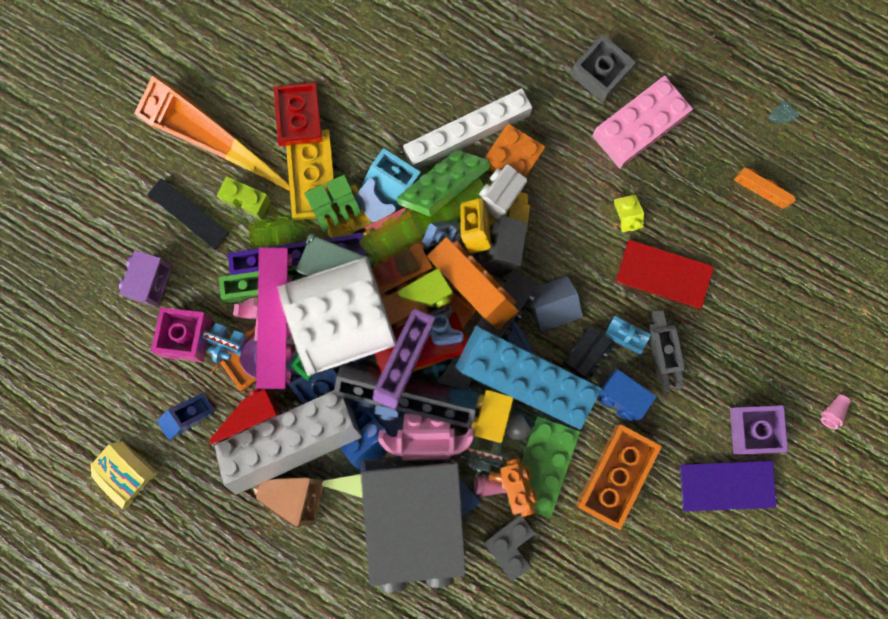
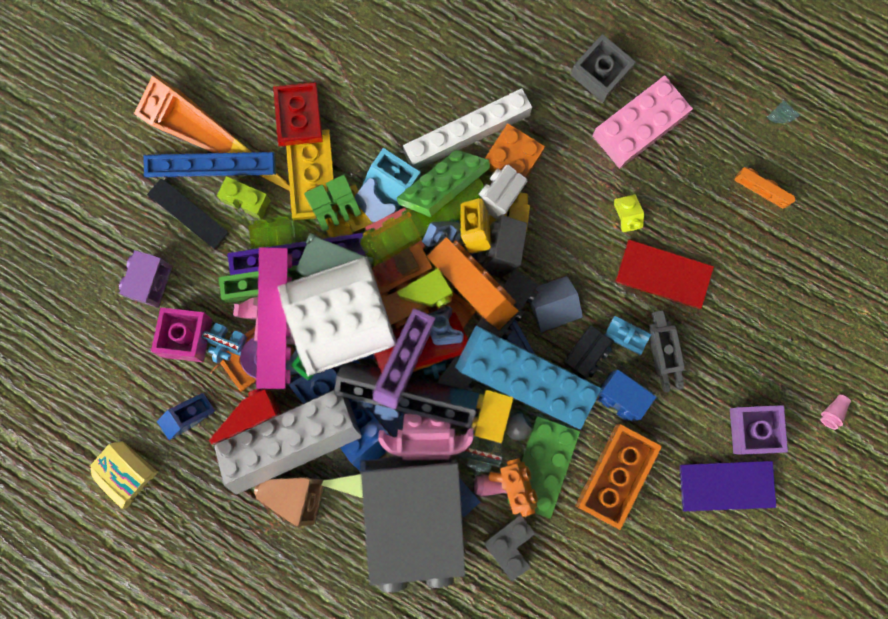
none -> blue tile [143,152,276,178]

